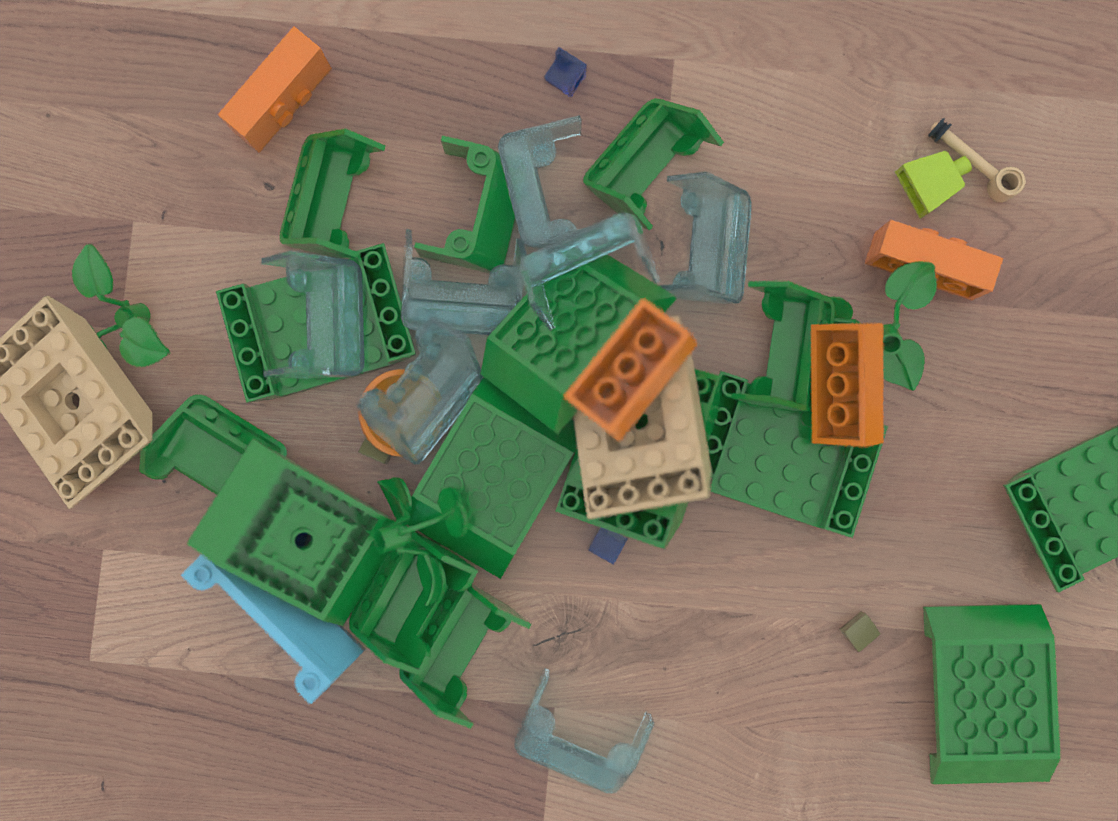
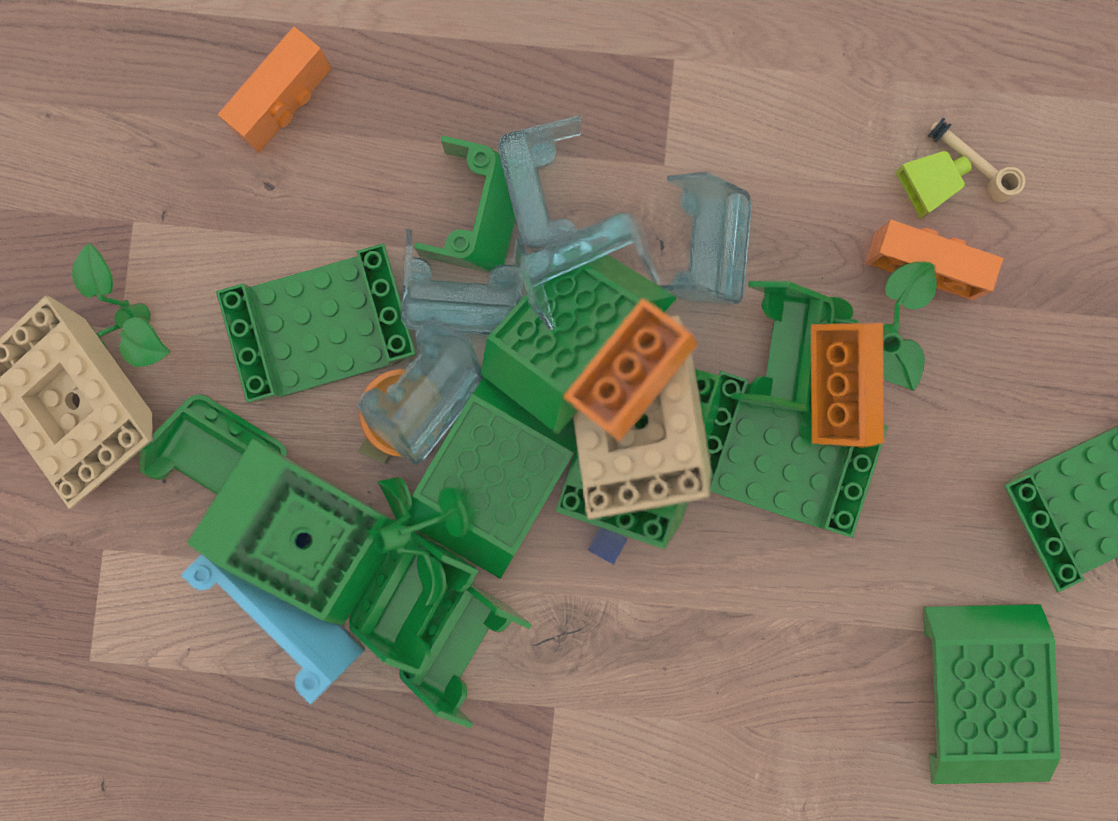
clear light blue windscreen [261,251,365,379] -> none
green windscreen [279,128,386,258] -> none
clear light blue windscreen [514,668,655,794] -> none
clear blue panel [544,47,587,97] -> none
green windscreen [583,98,724,231] -> none
olive slope [839,611,881,652] -> none

